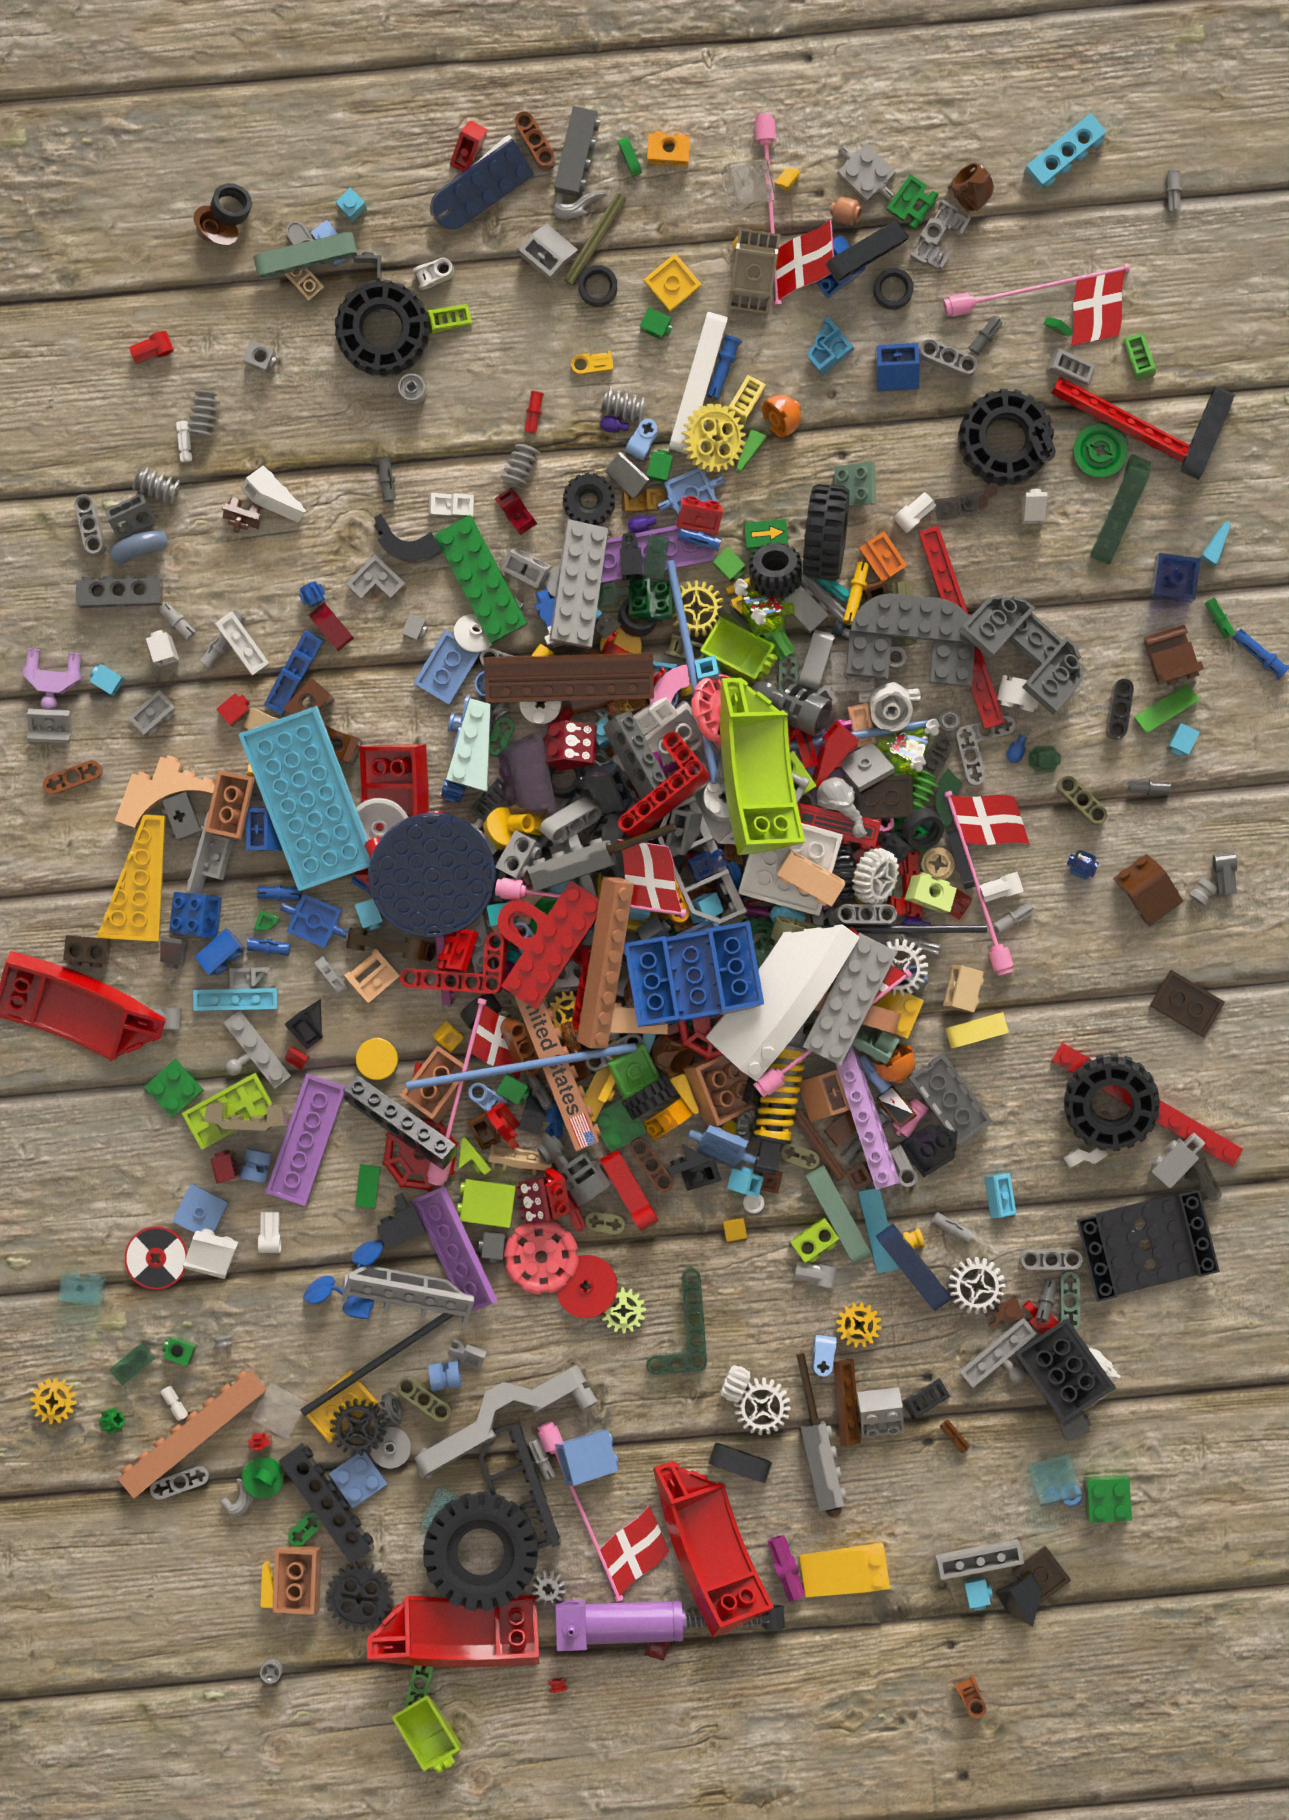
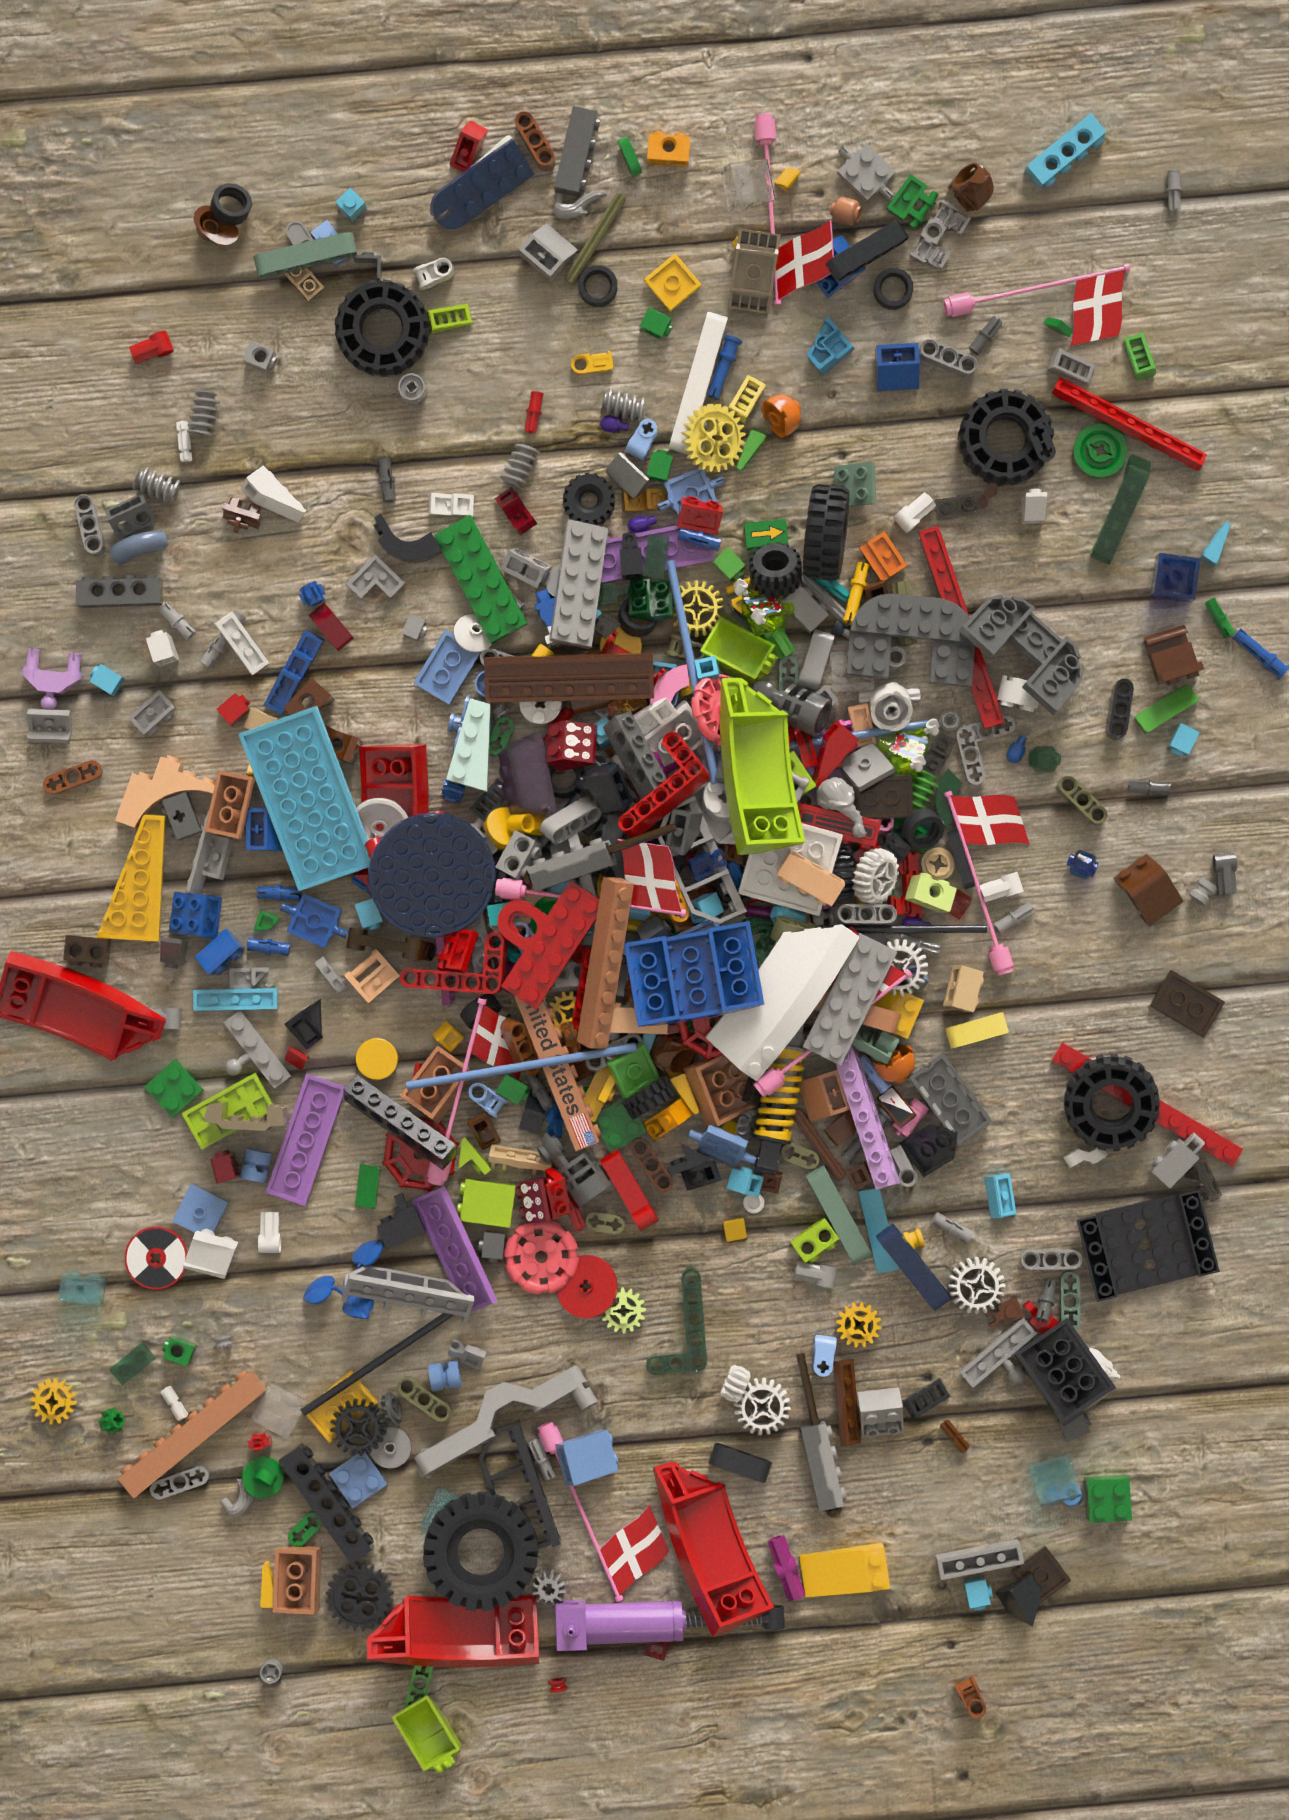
red bracket [486,1102,520,1150] -> none
black beam [1179,386,1235,480] -> none

